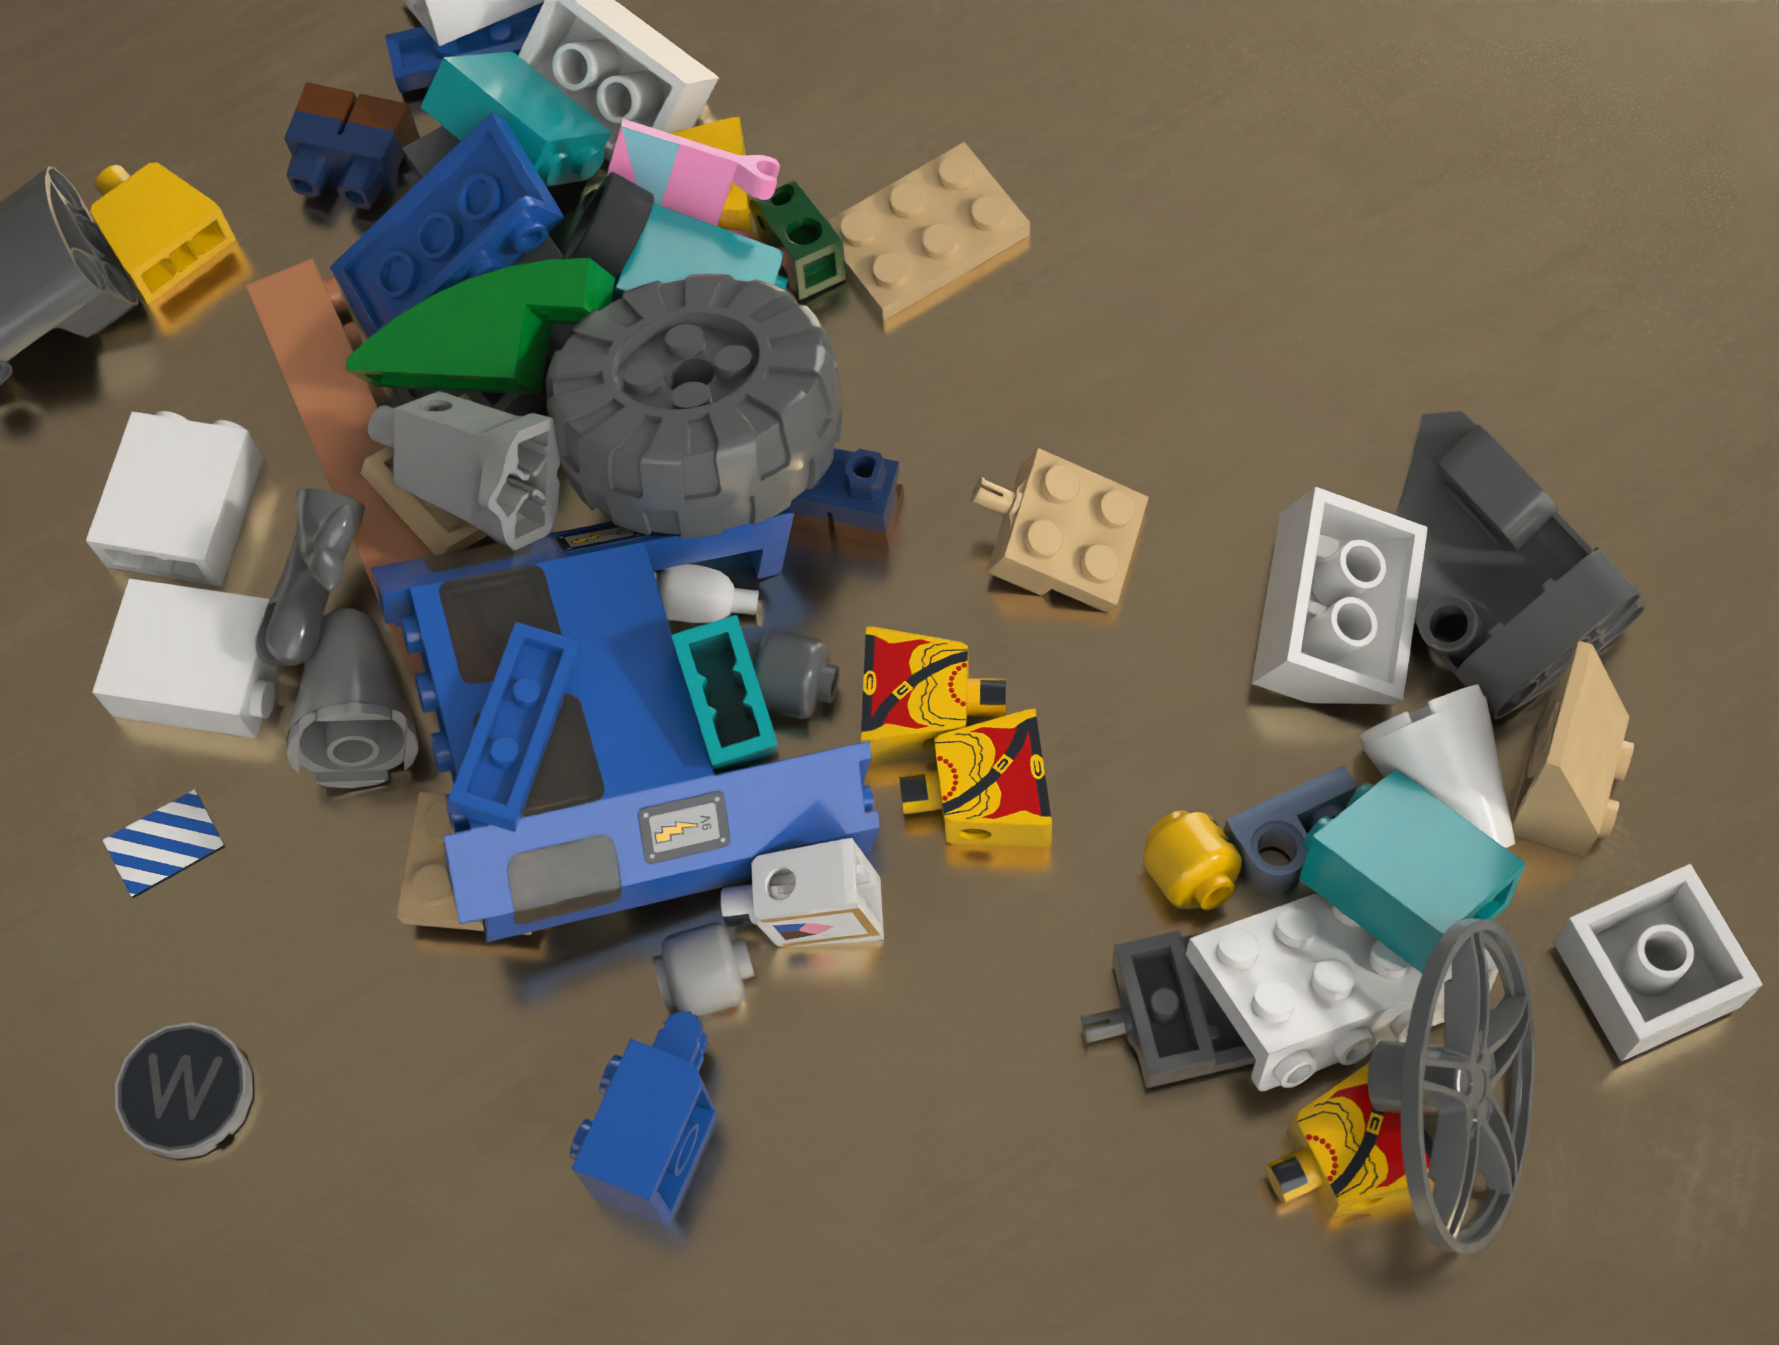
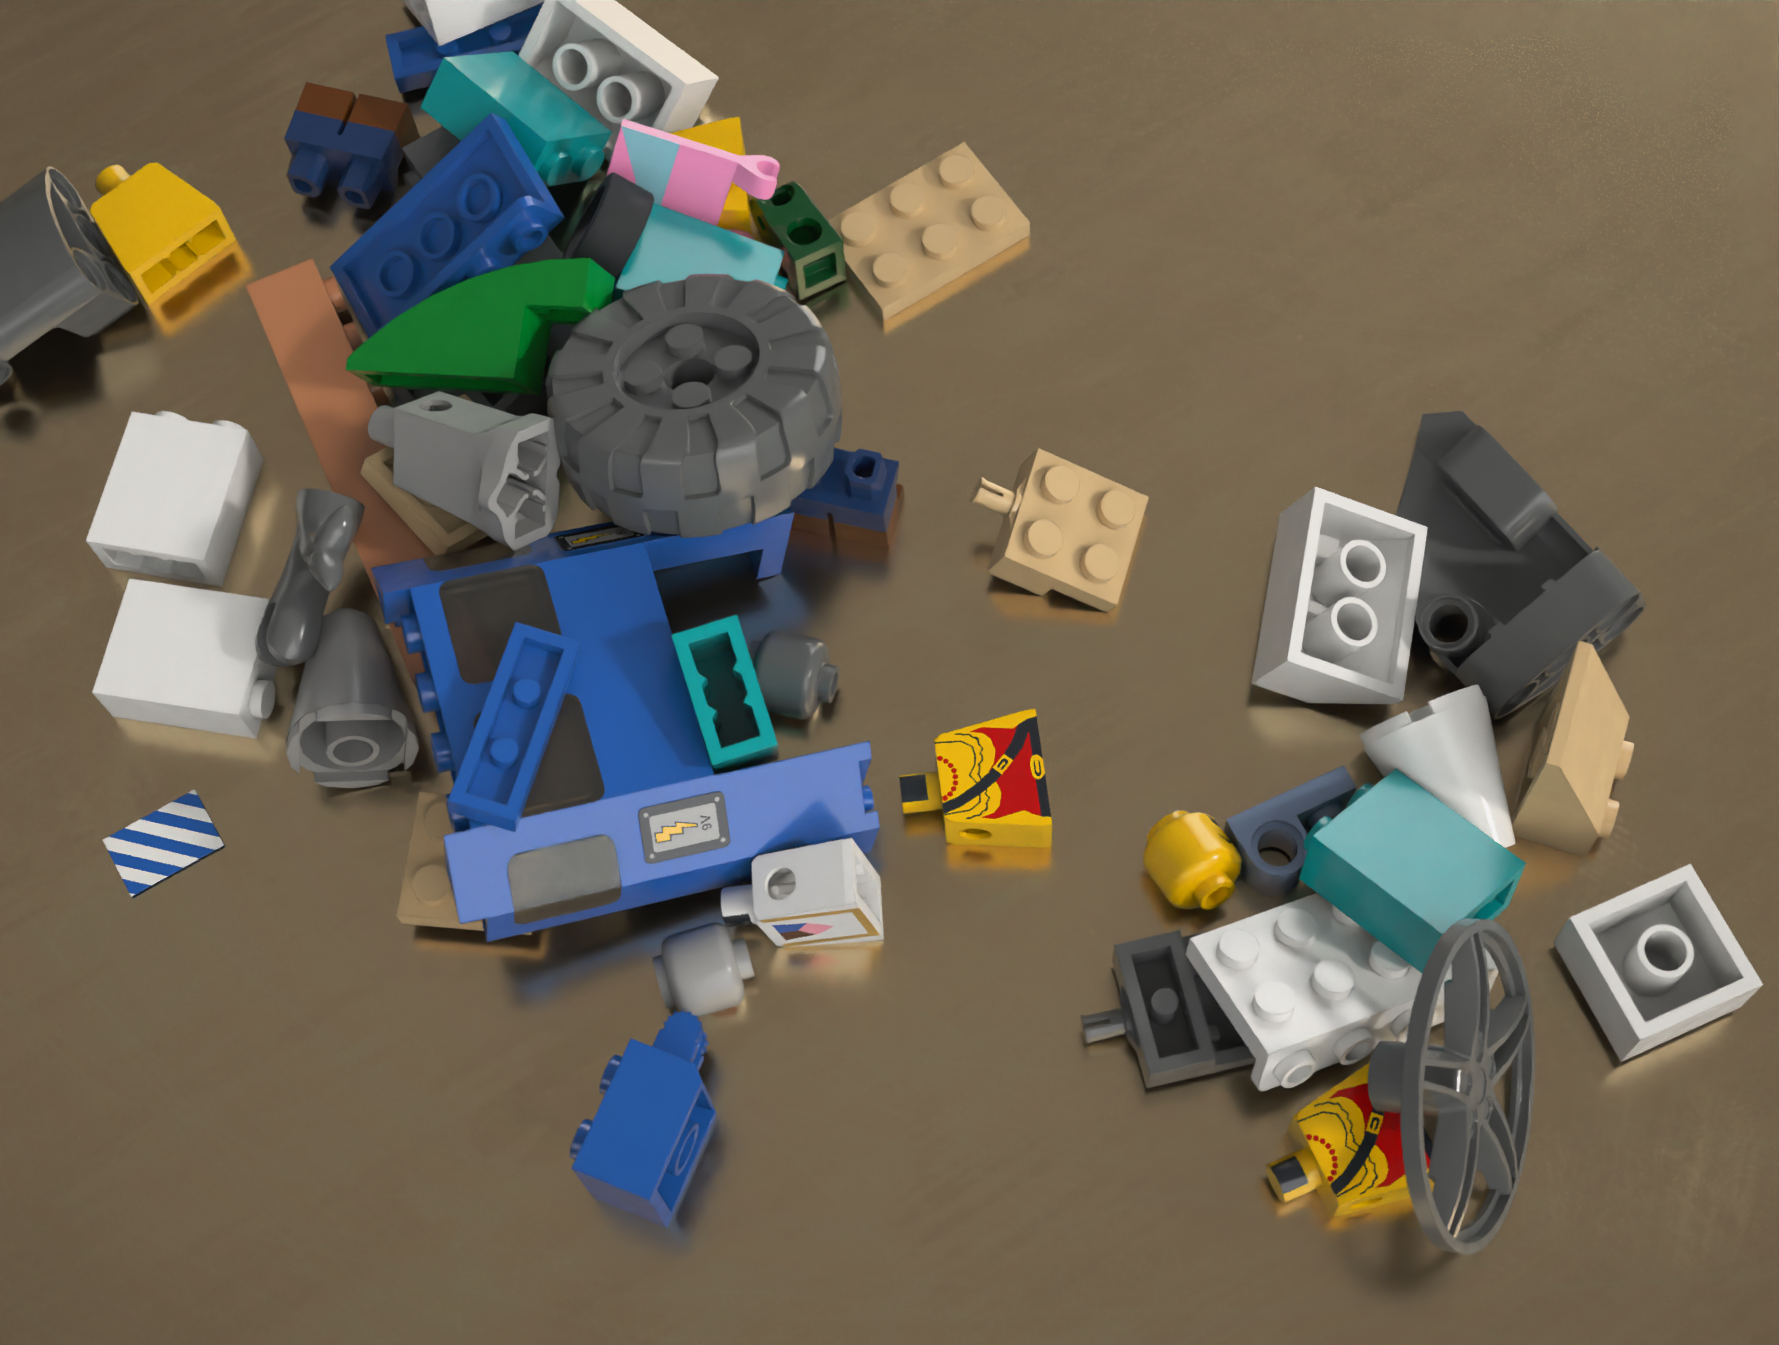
black tile [115,1022,253,1159] -> none
white plant [653,564,759,625] -> none
torso [861,627,1006,764] -> none

